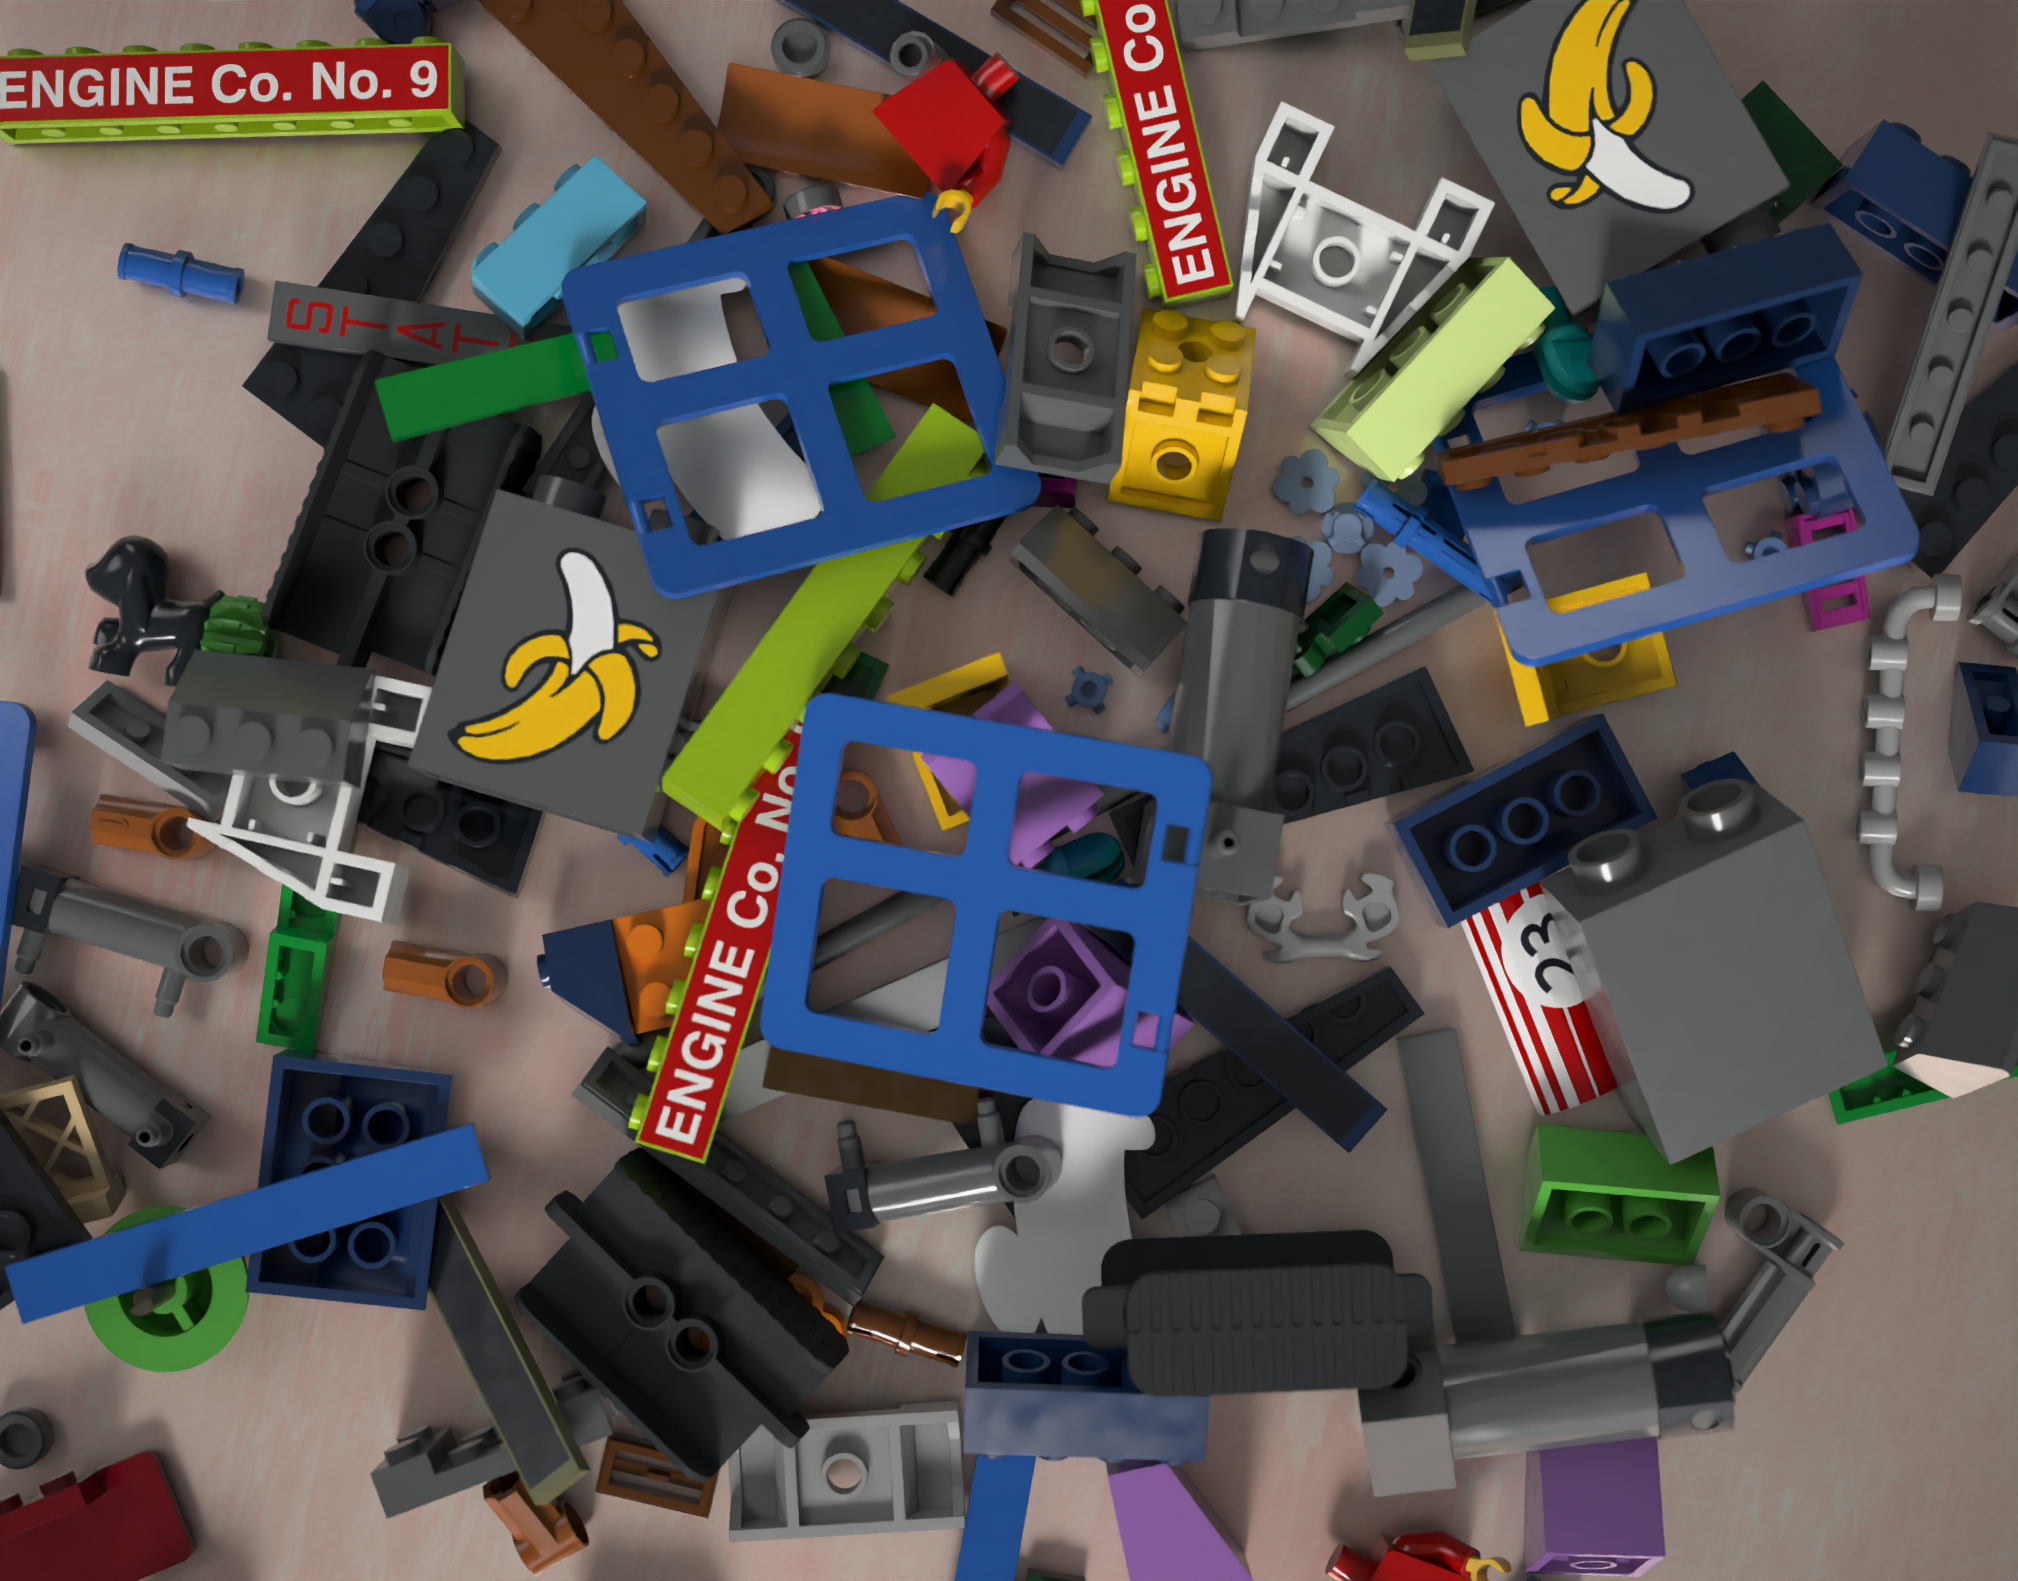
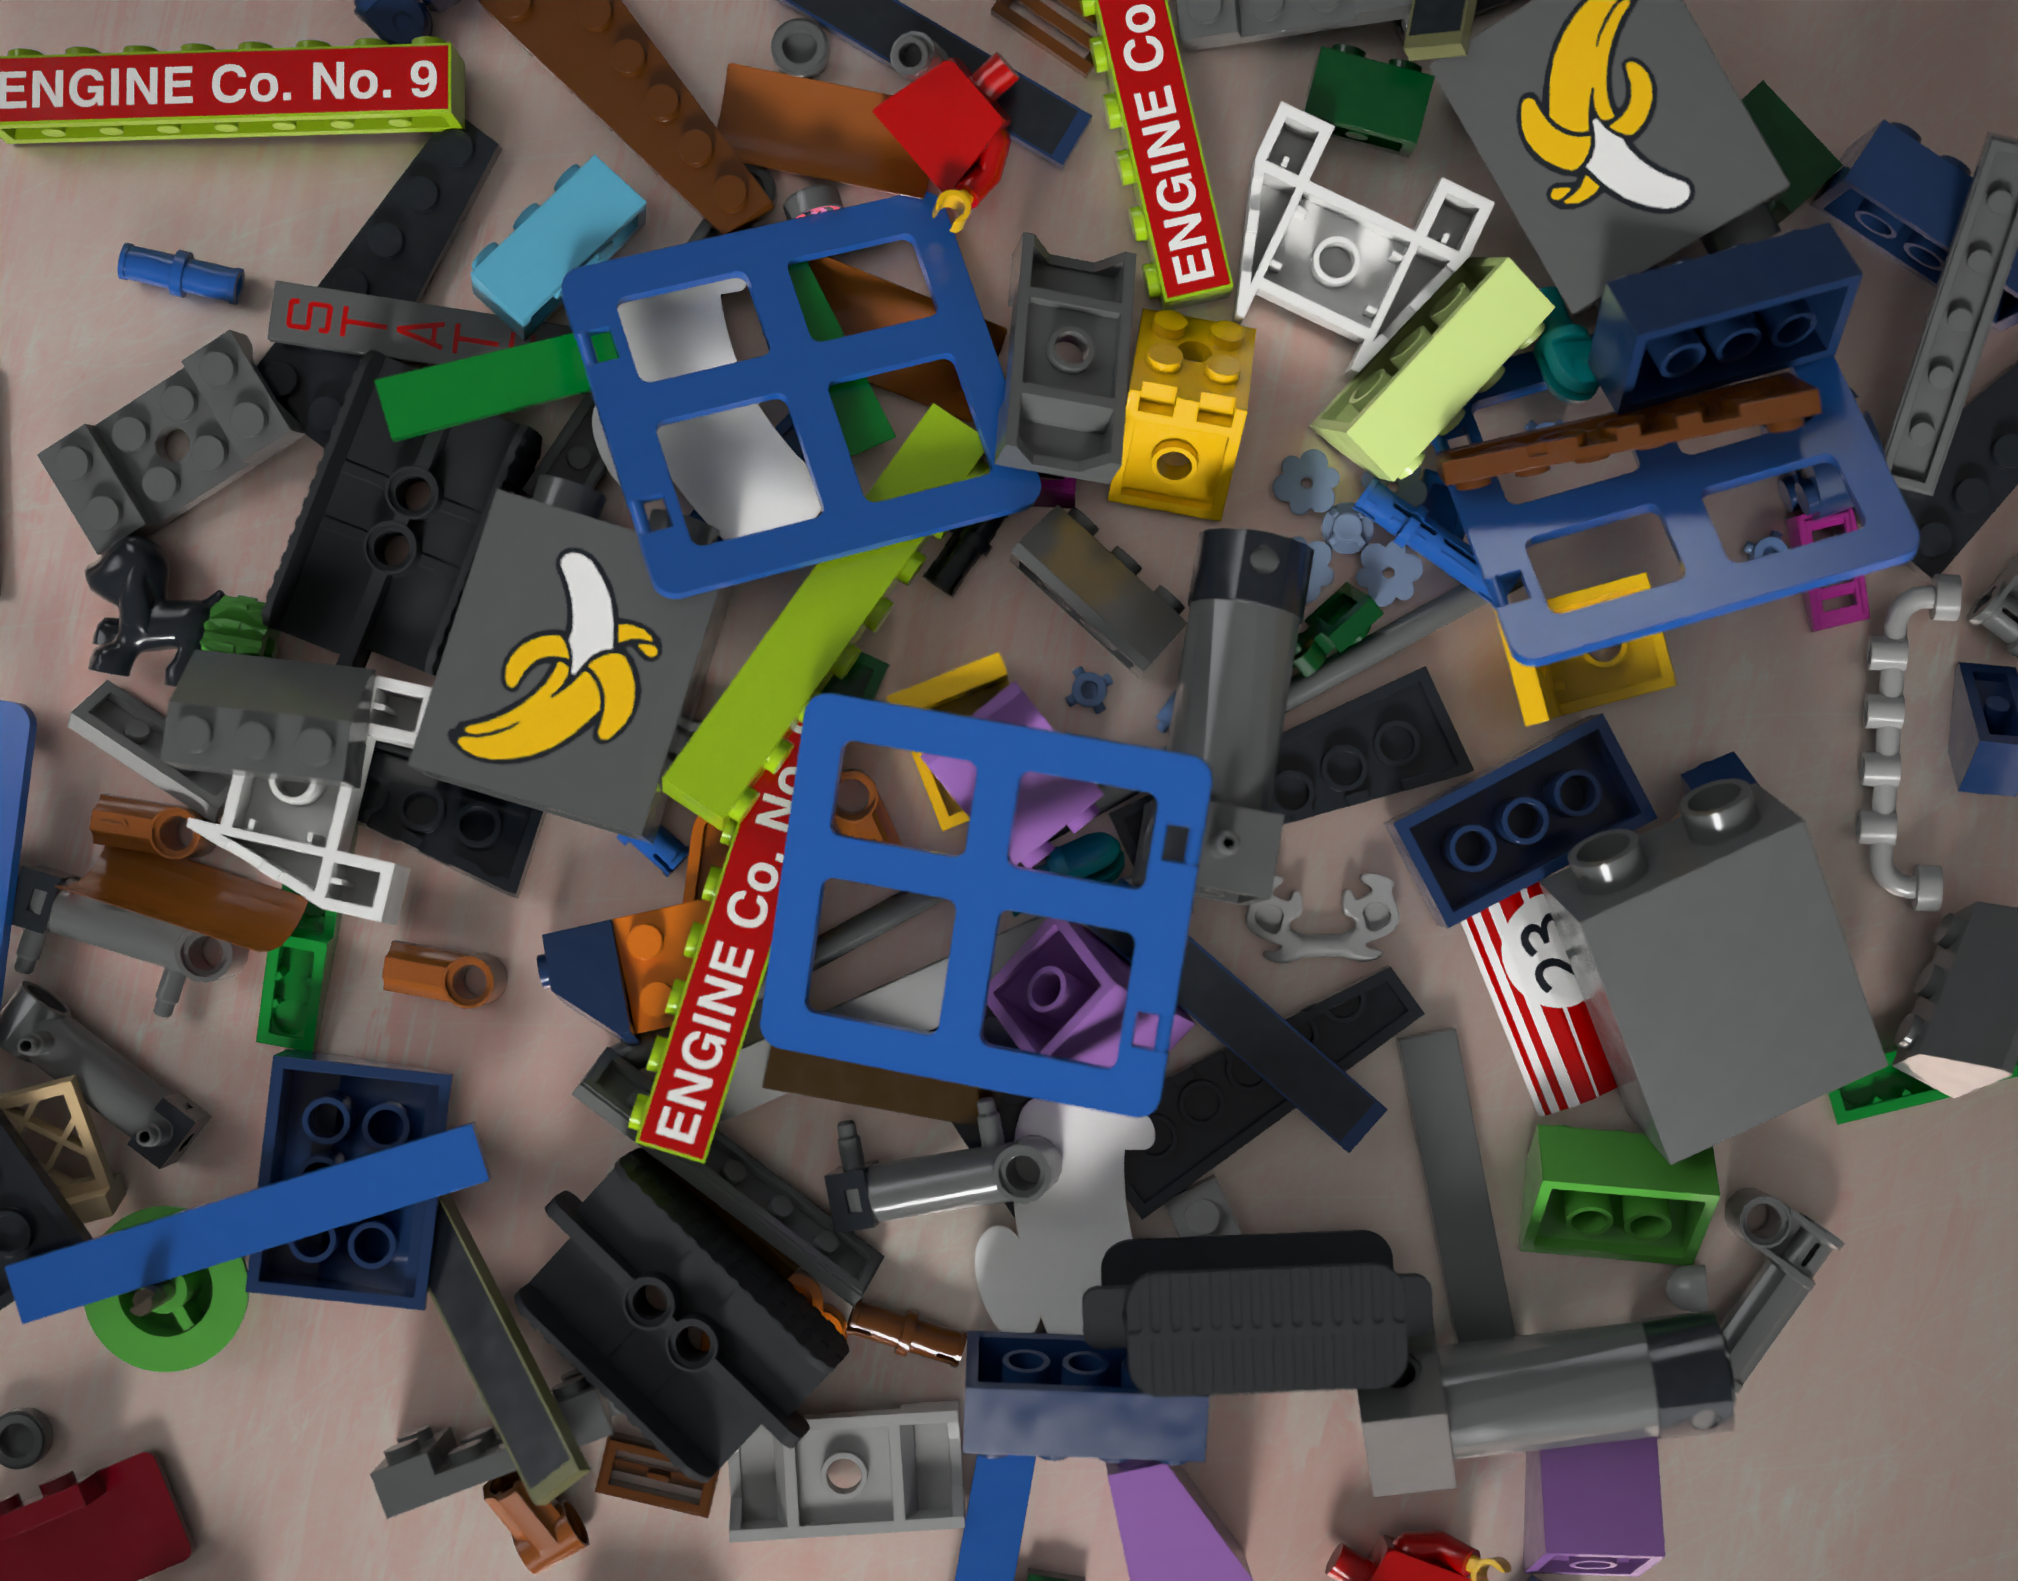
none -> dark grey piece [37,330,306,555]
none -> dark orange sticker [55,846,308,952]
none -> dark green brick [1302,44,1435,158]

